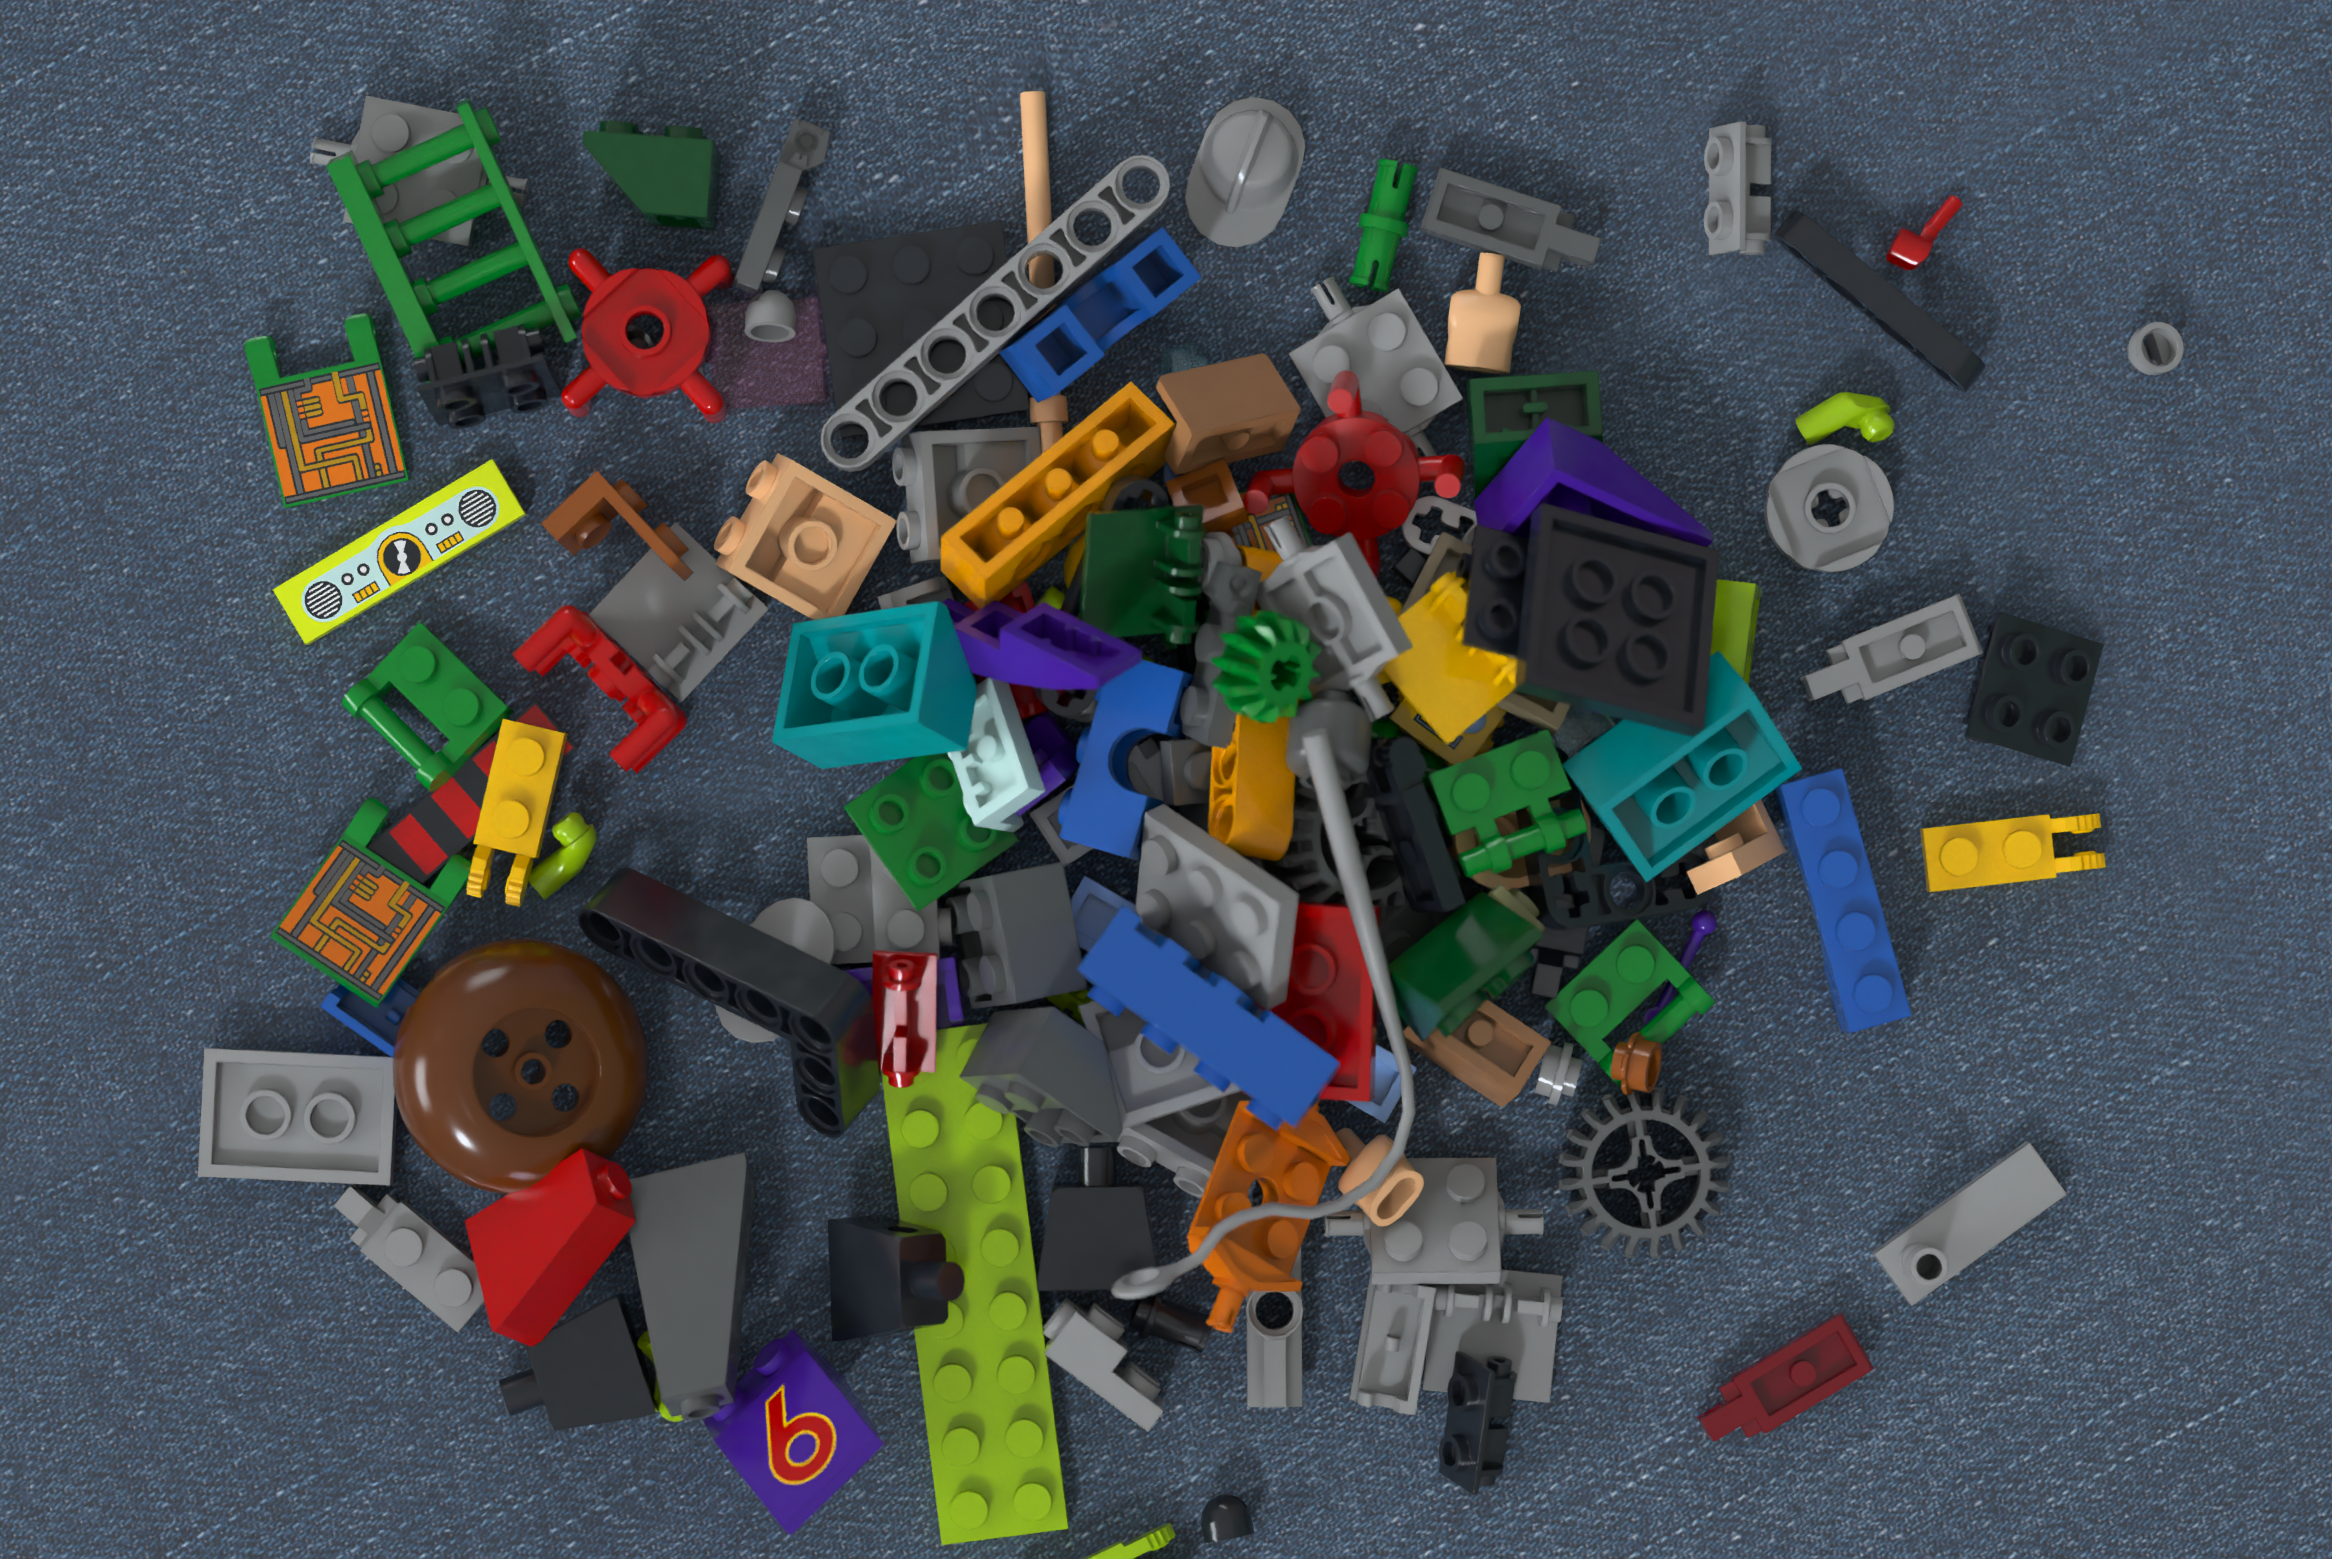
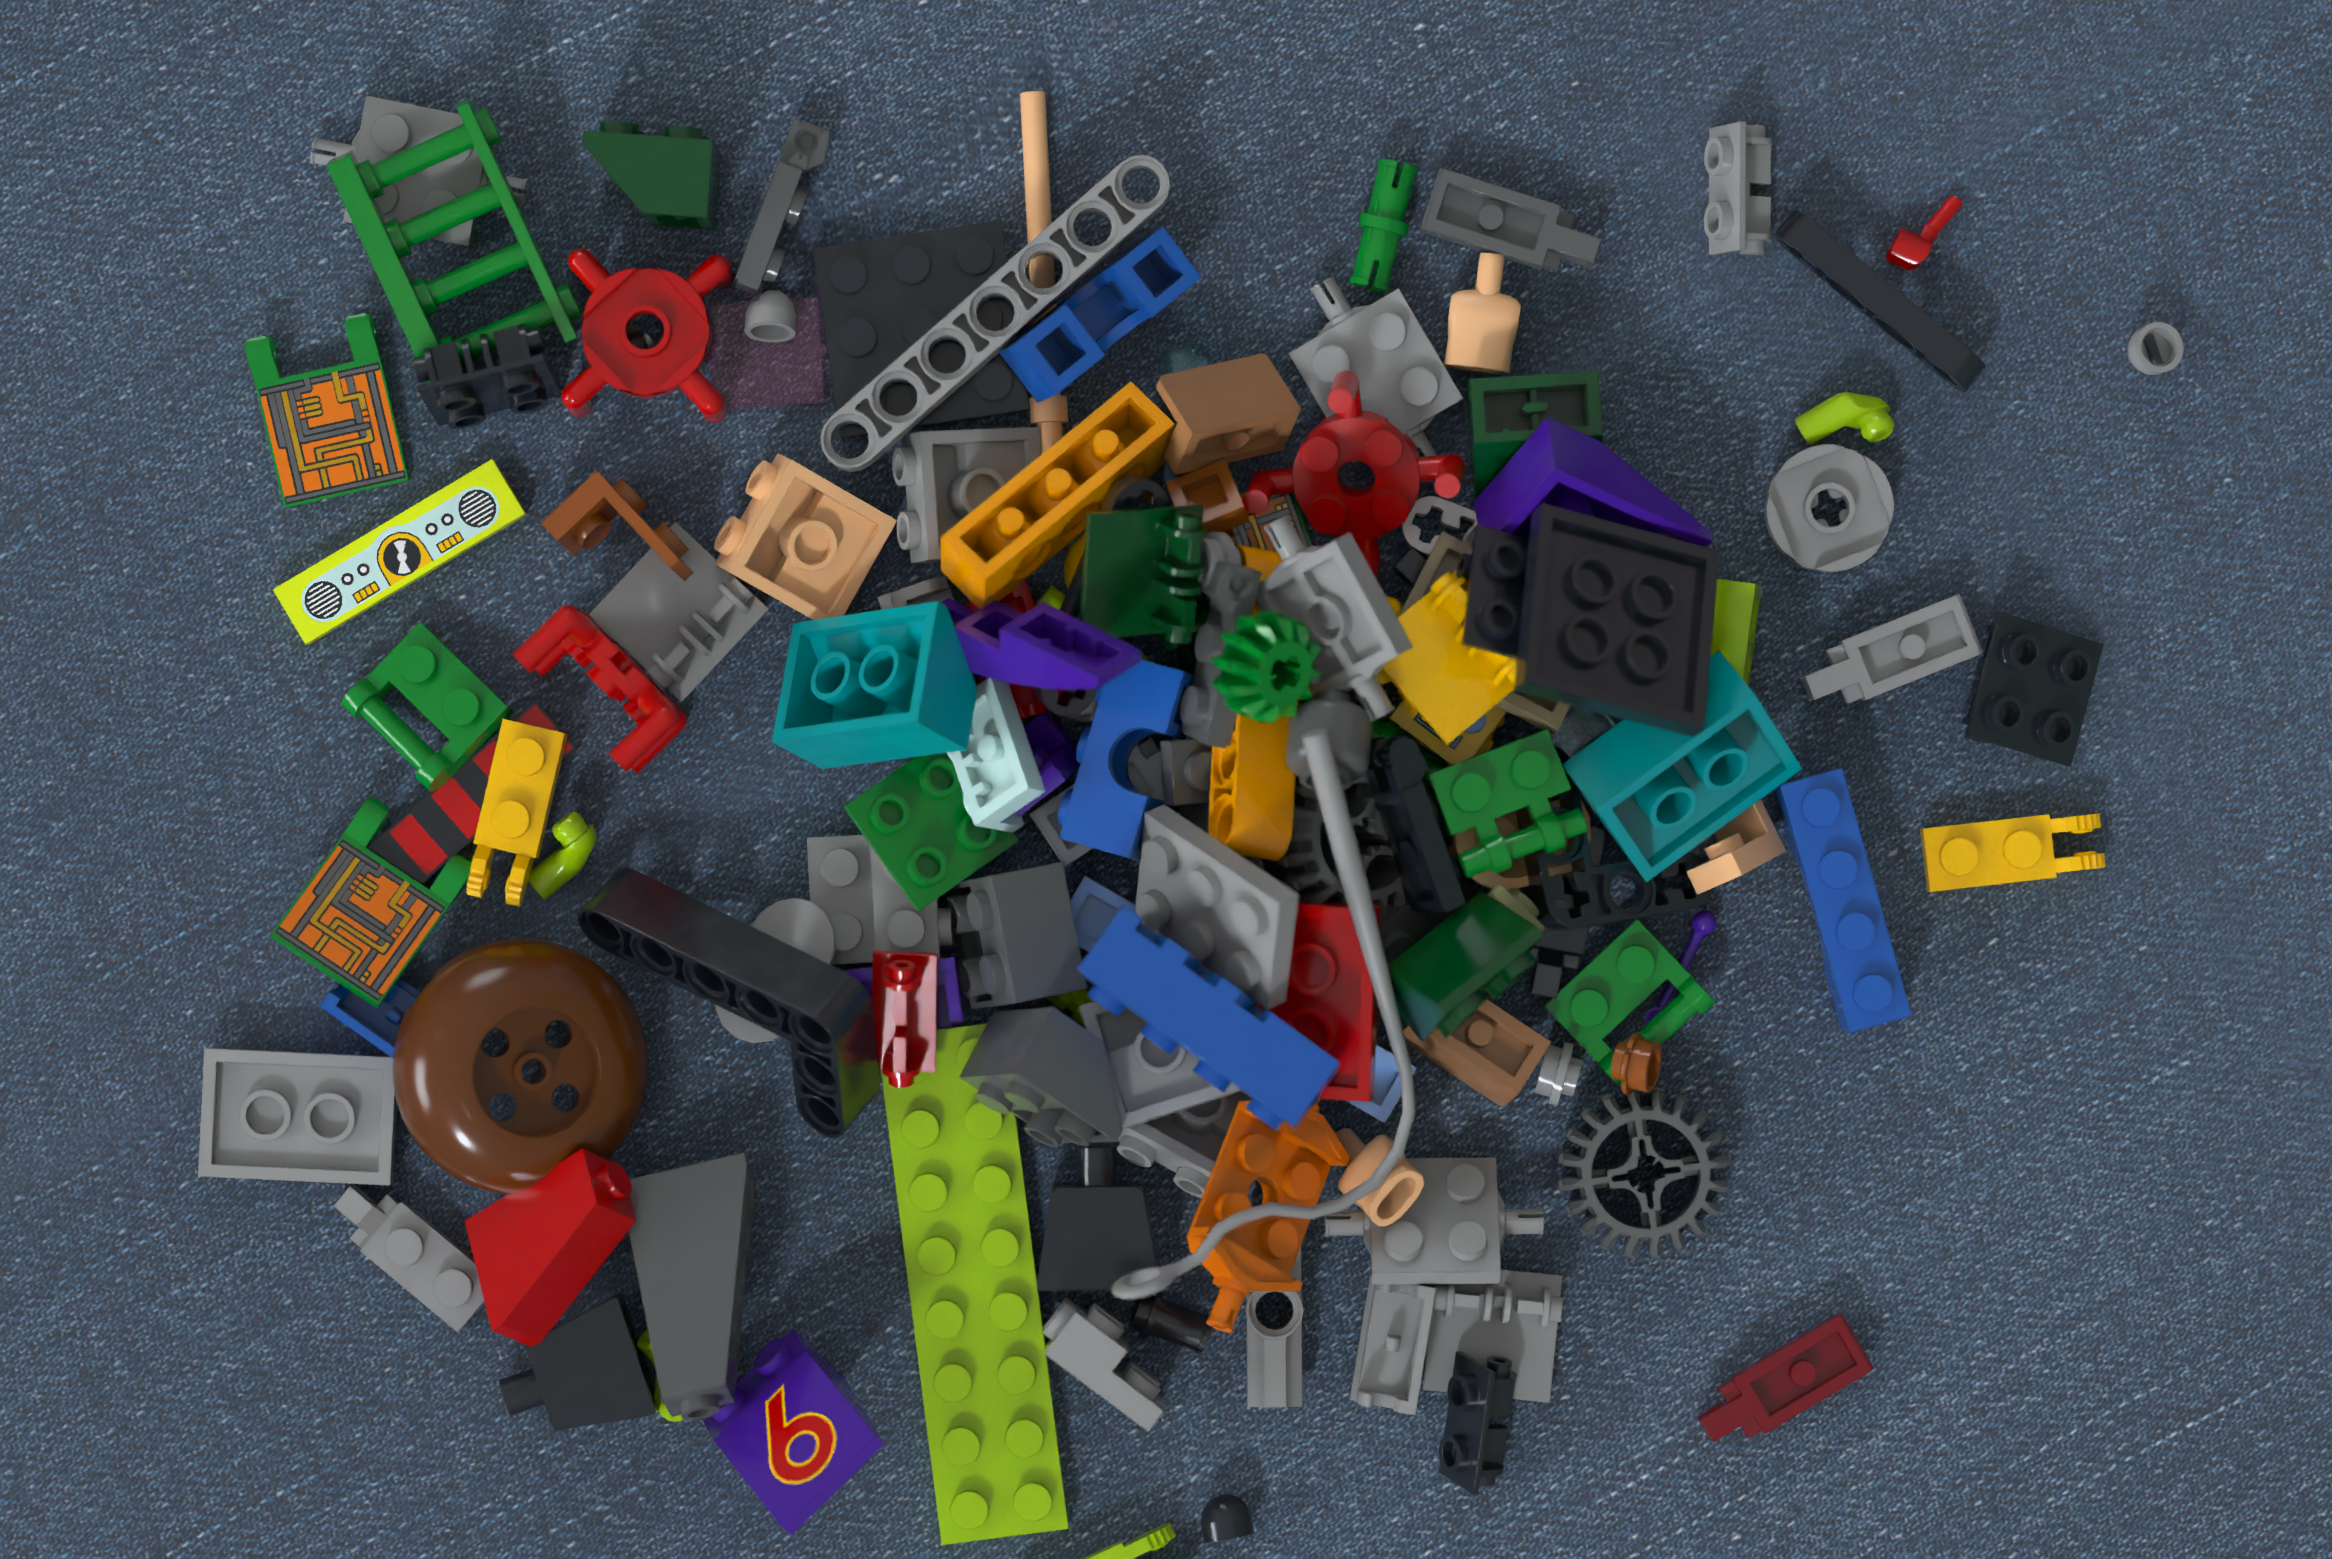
black torso [828,1215,965,1342] -> none
light grey piece [1185,97,1305,248] -> none
light grey piece [1871,1141,2067,1306] -> none

